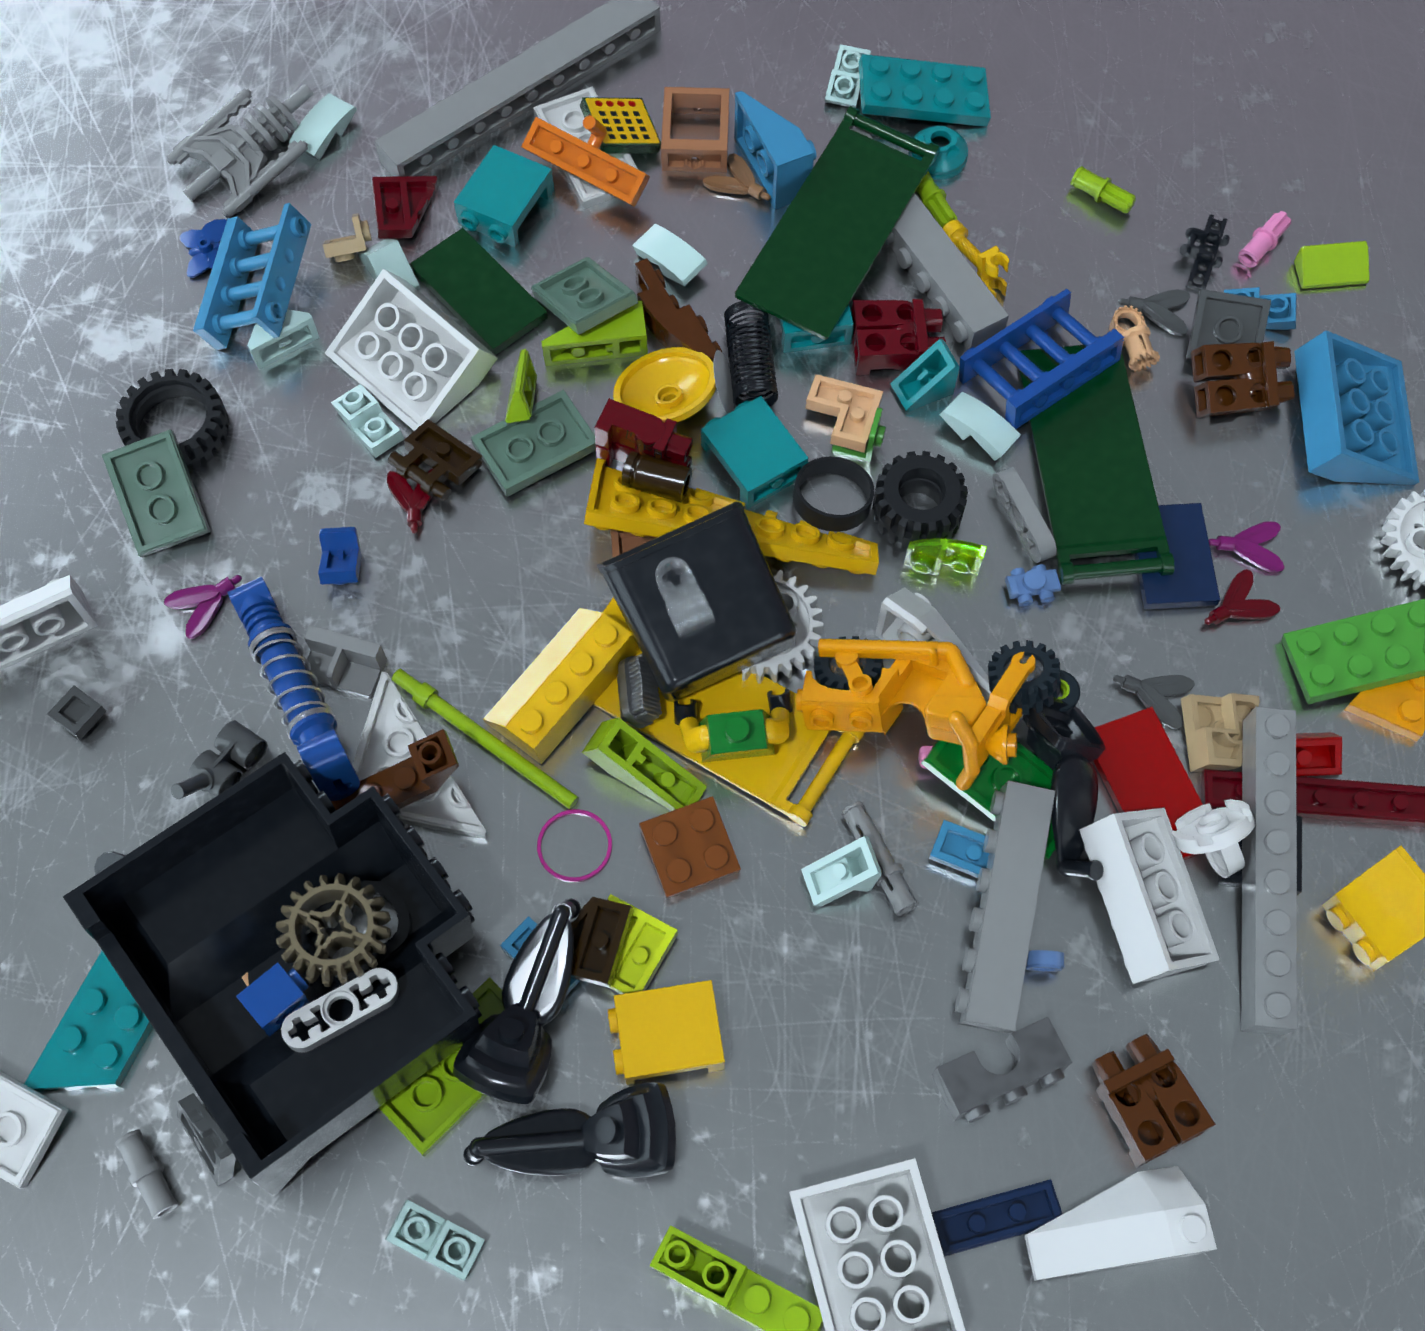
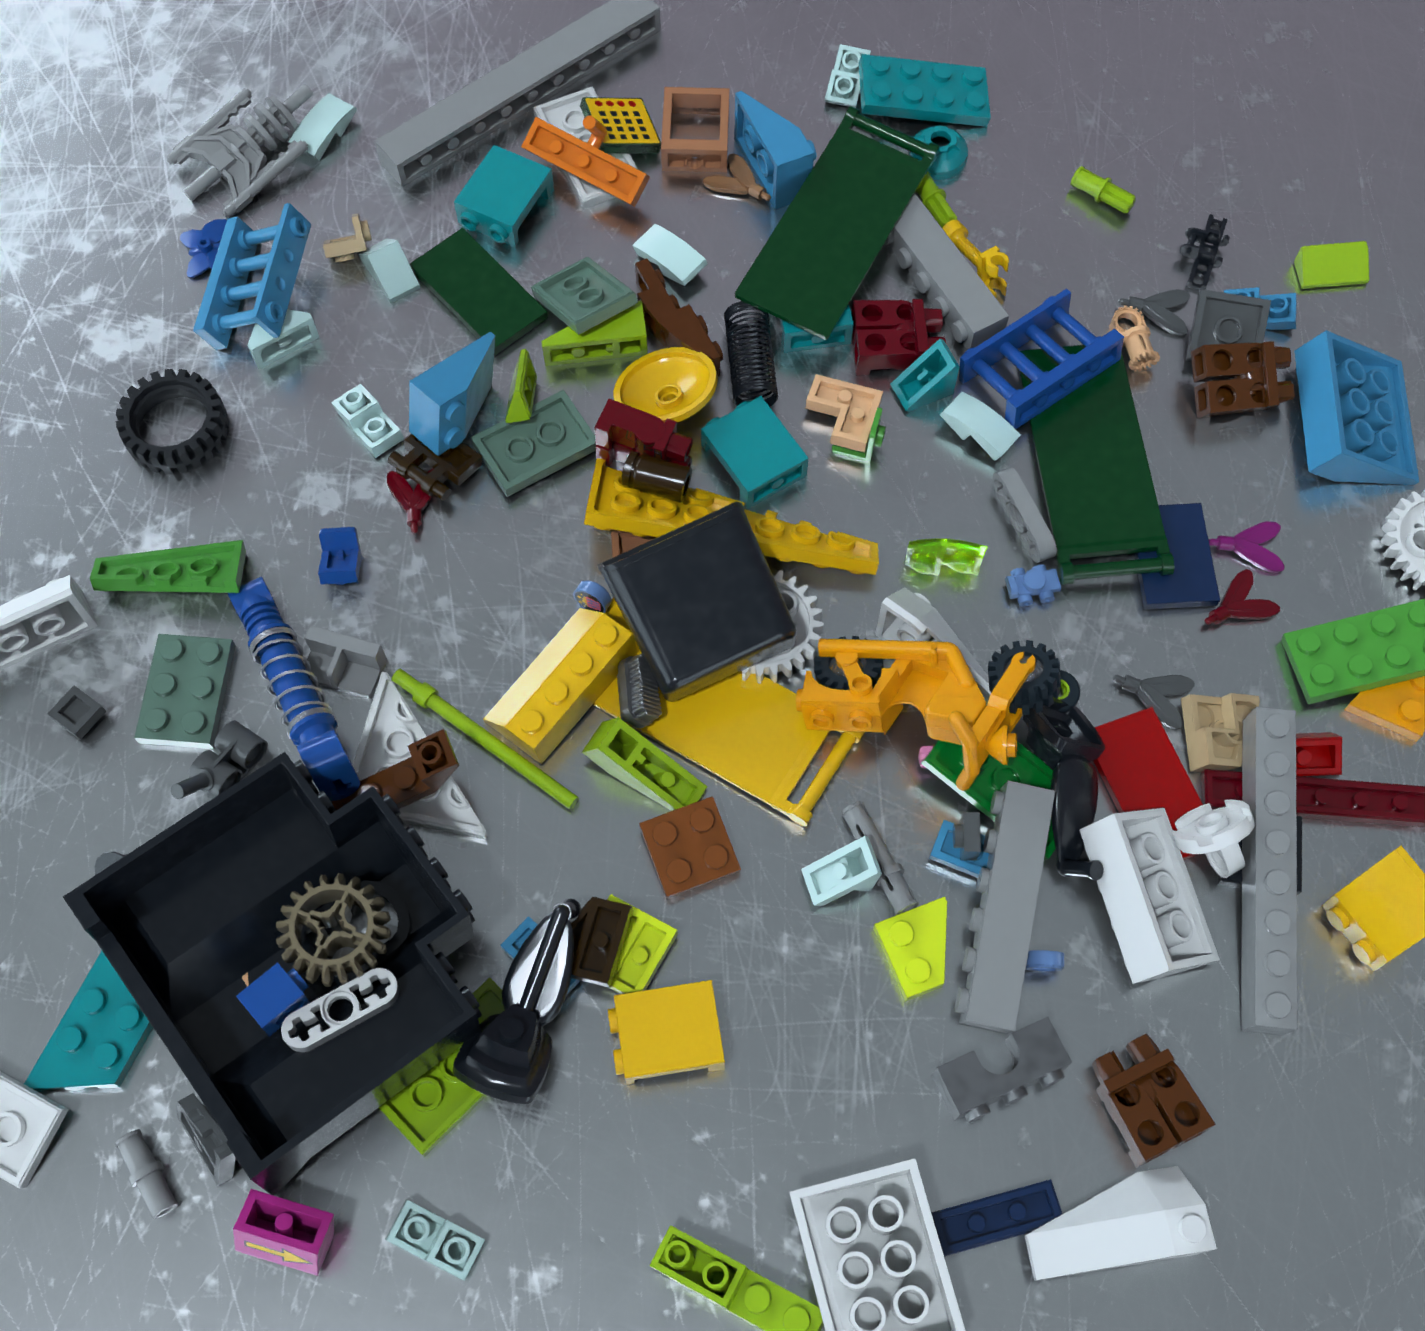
sand green tile [102,429,211,558] -> none
magenta piece [164,575,242,640] -> none
white slope [325,269,498,431] -> none
dark red wing [372,176,437,239] -> none
black piece [463,1082,676,1178] -> none
dark pink piece [537,809,612,882] -> none
clear piece [655,557,715,638] -> none
torso [674,689,793,763] -> none
white sticker [713,350,734,413] -> none
black tyre [793,456,875,532] -> none
black tyre [872,451,968,552] -> none
bright pink axle [1238,211,1291,268] -> none
none -> bright green wing [89,540,246,593]
none -> sand green plate [134,634,236,749]
none -> dark pink brick [233,1189,334,1276]
none -> dark azure slope [409,332,495,456]
none -> medium blue tile [573,580,612,613]
none -> neon yellow wing [873,897,947,1002]
none -> dark grey plate [953,812,981,860]

